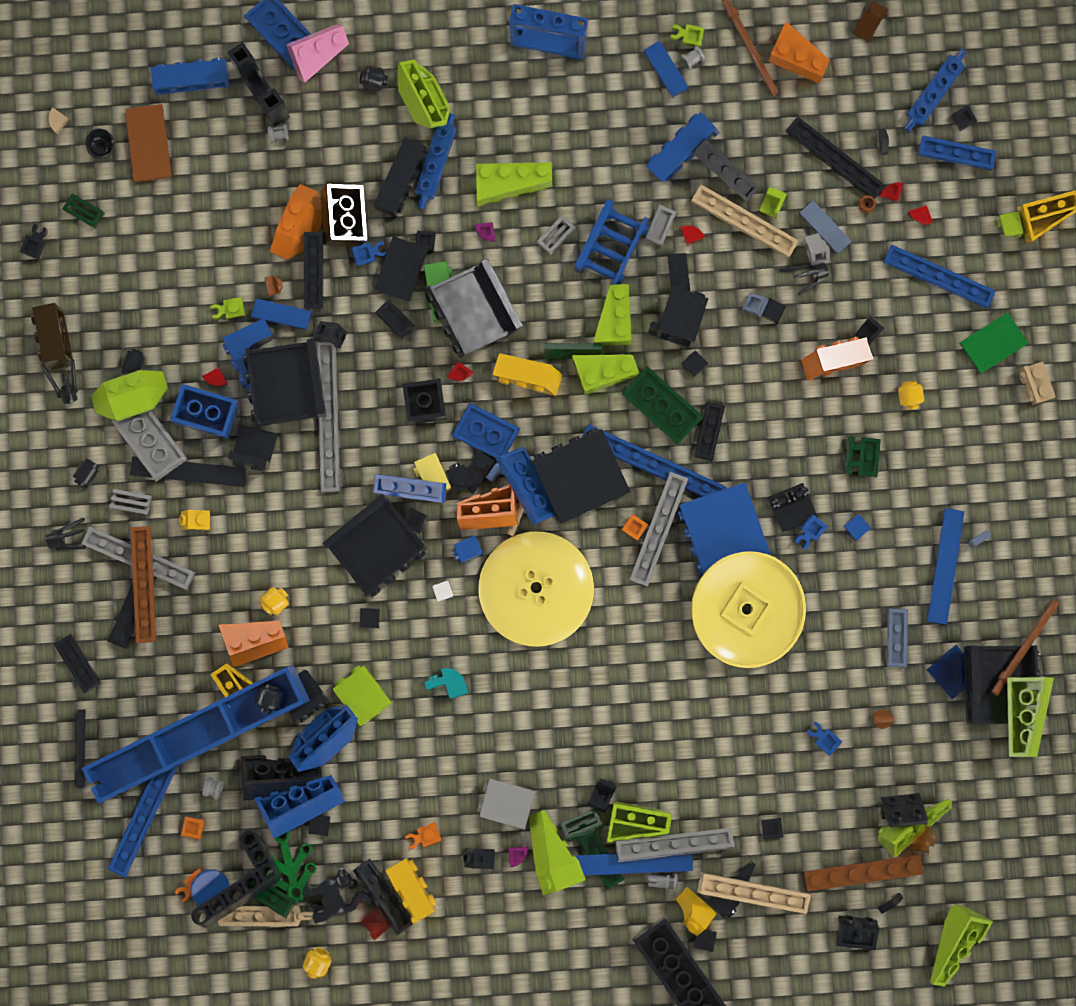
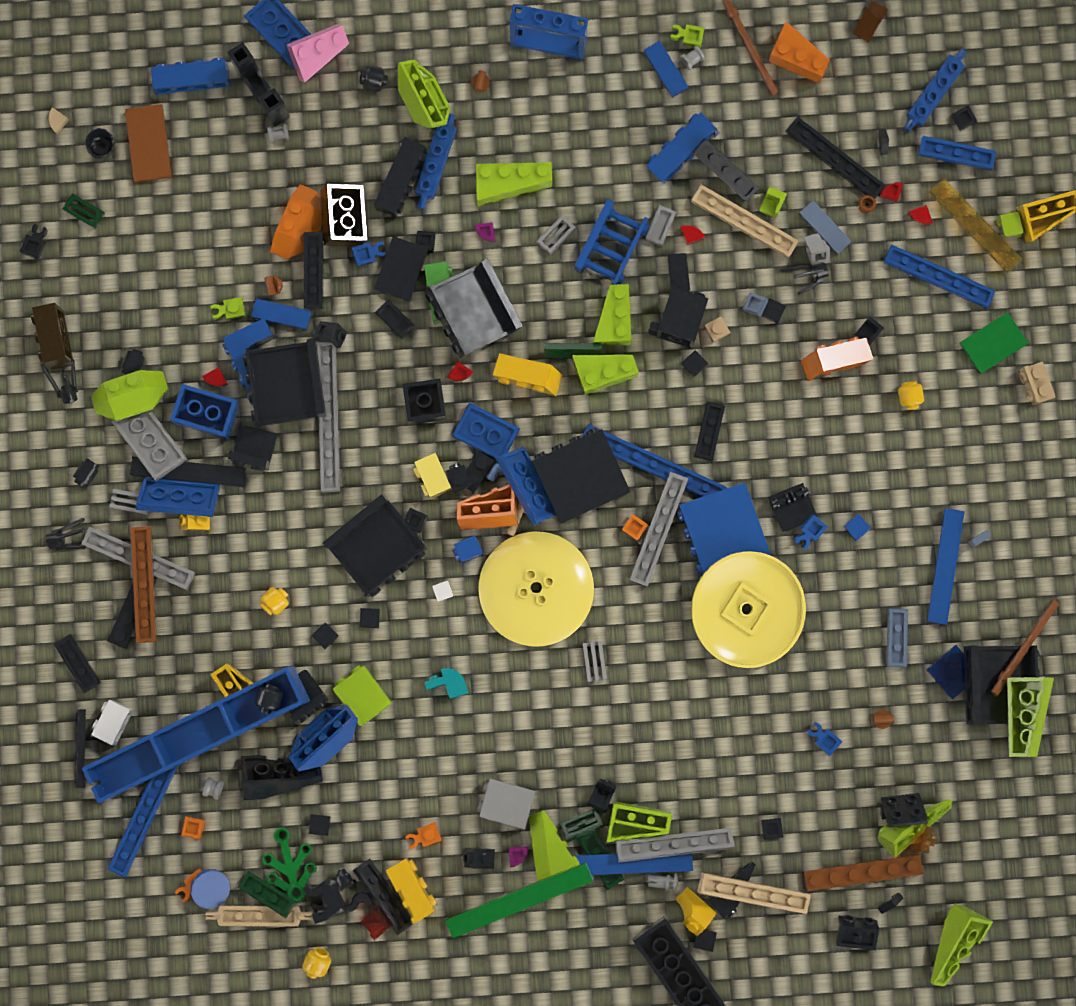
black beam [191,831,281,928] -> none
orange wedge [219,621,289,667] -> none
blue wedge [254,775,345,838] -> none
plate [374,474,447,503] -> none
dark green plate [621,366,703,445] -> none
dark green plate [843,436,881,478] -> none
none -> white brick [91,700,134,745]
none -> blue tile [136,477,220,517]
none -> black tile [312,622,339,650]
none -> green tile [445,862,594,938]
none -> dark orange plate [471,70,490,92]
none -> light grey tile [583,641,607,682]
none -> tan plate [704,316,730,343]
none -> clear yellow plate [929,178,1023,274]

